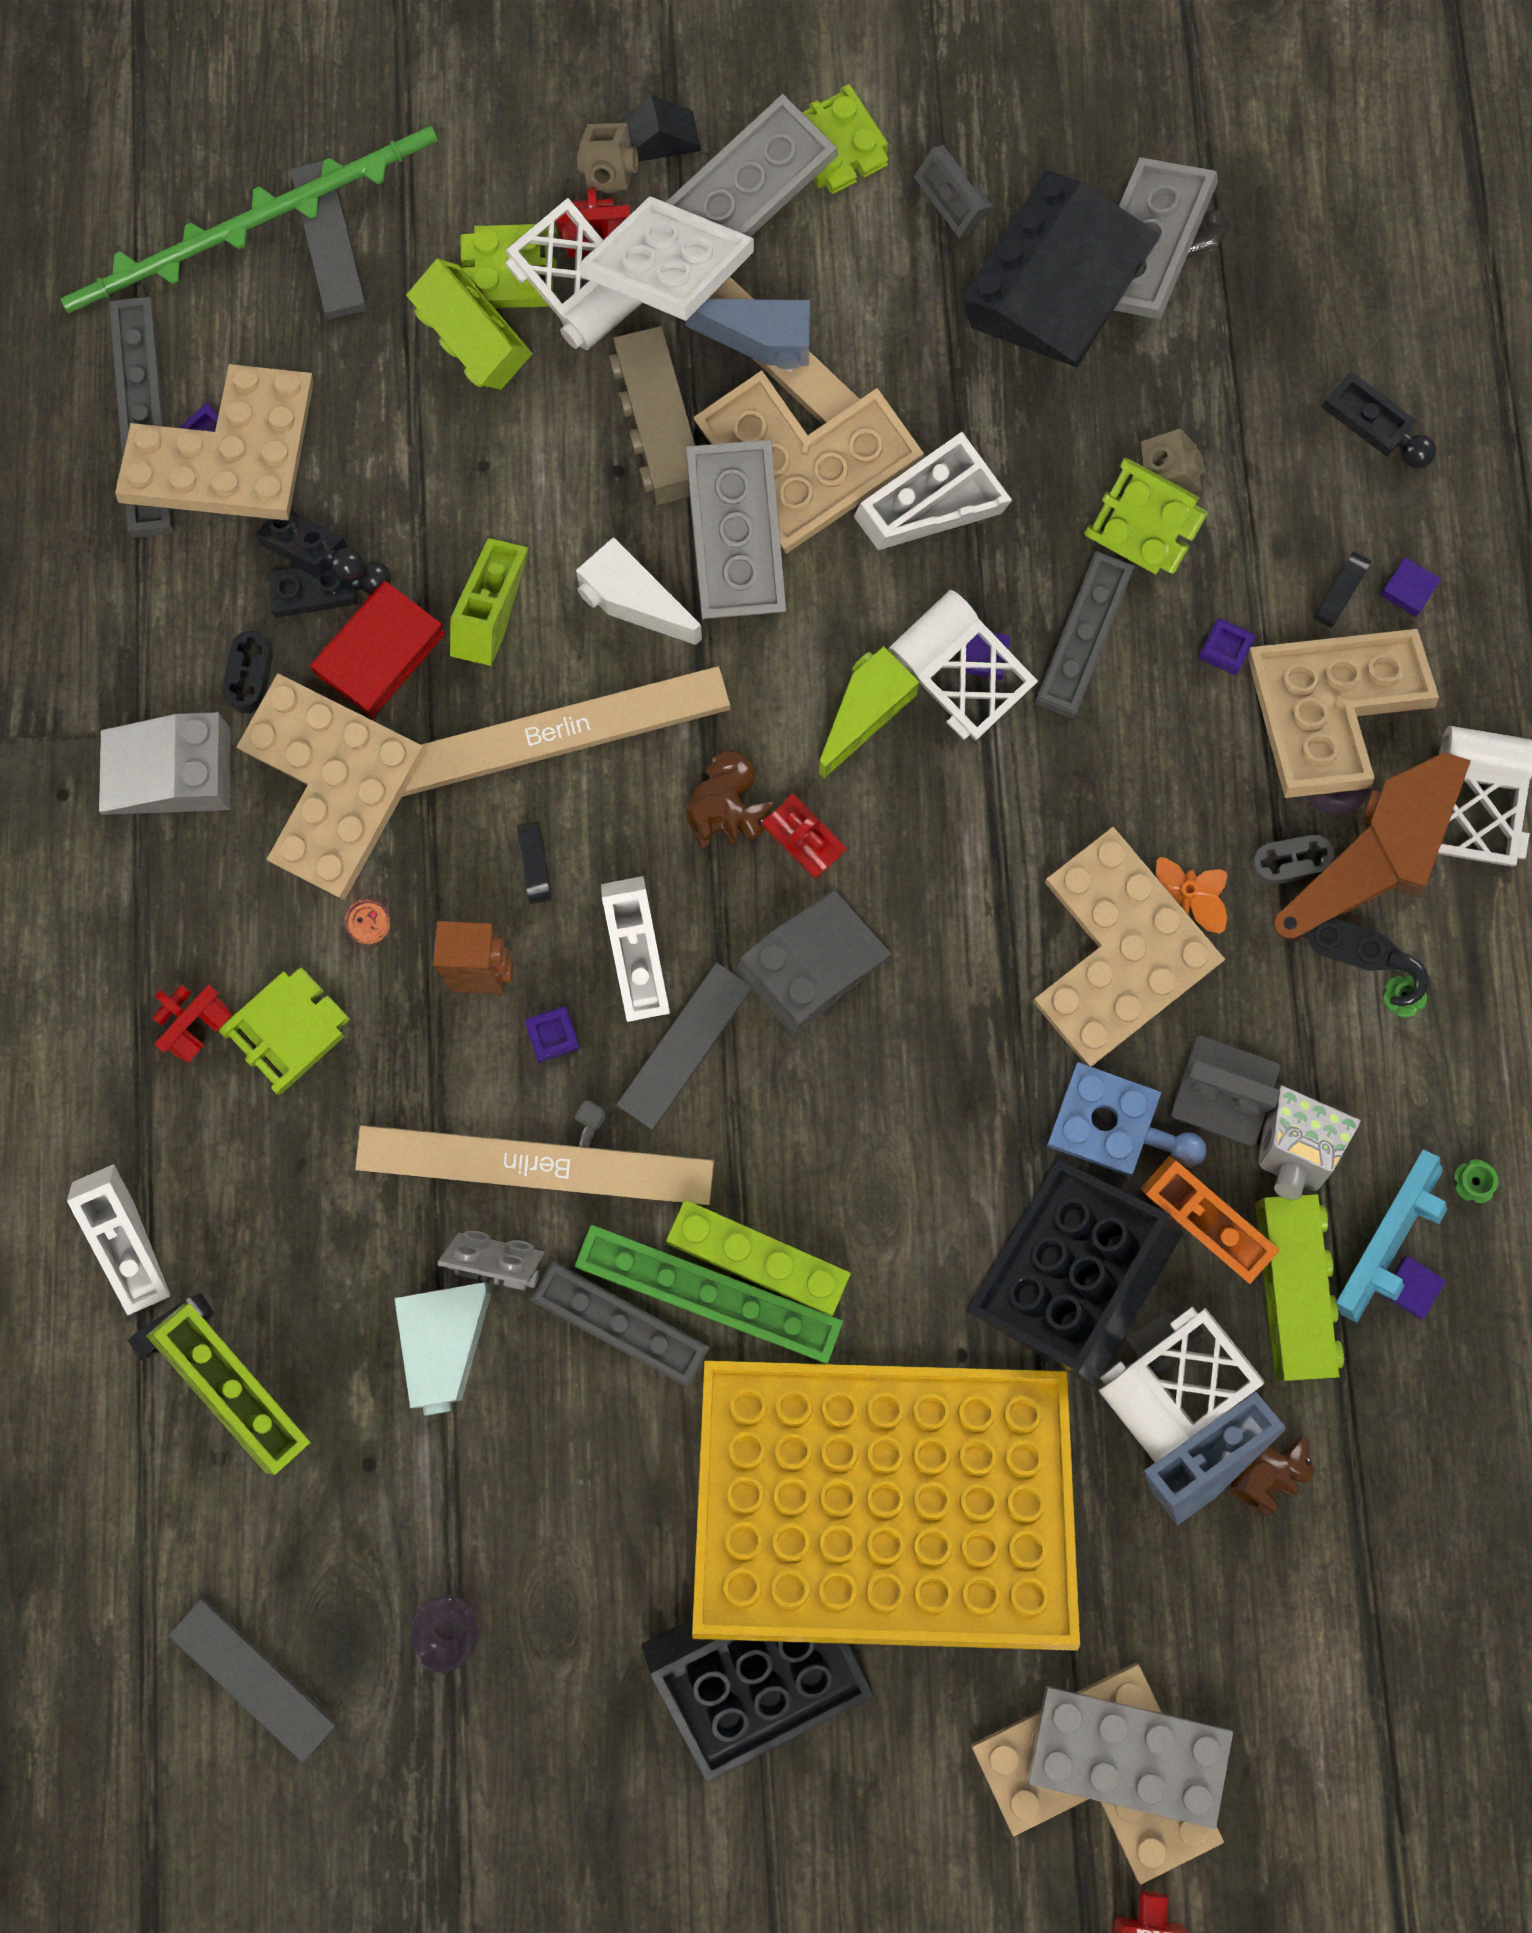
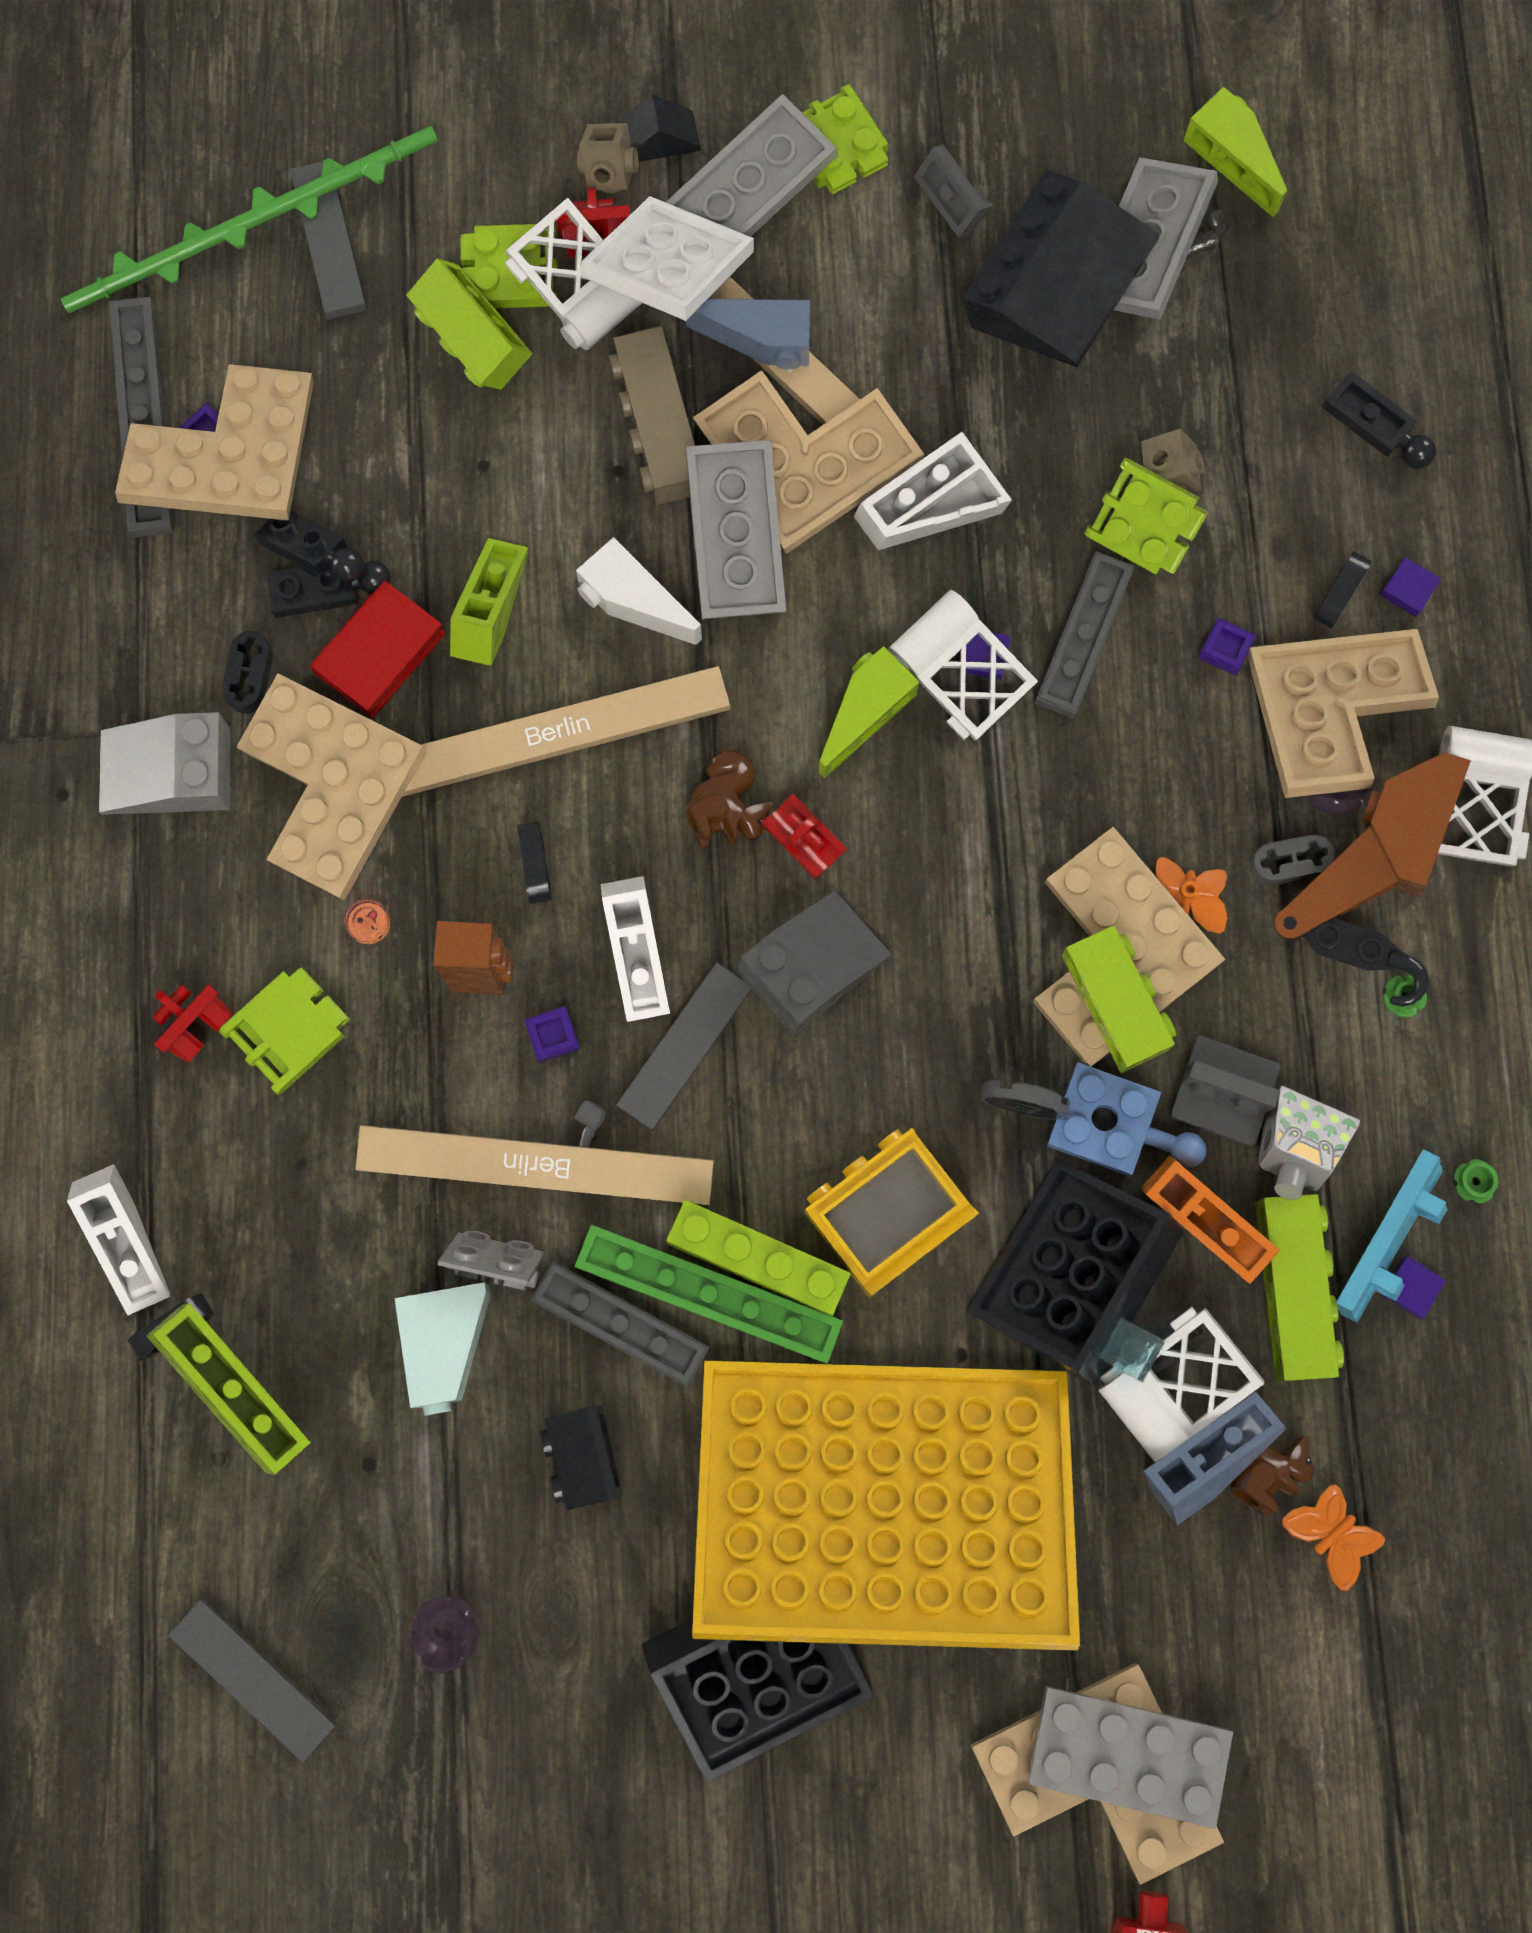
none -> black slope [540,1405,623,1511]
none -> window [805,1128,979,1299]
none -> dark grey tile [980,1079,1070,1120]
none -> lime brick [1061,925,1176,1073]
none -> clear light blue plate [1099,1318,1165,1383]
none -> lime slope [1183,87,1288,217]
none -> orange piece [1282,1484,1385,1591]

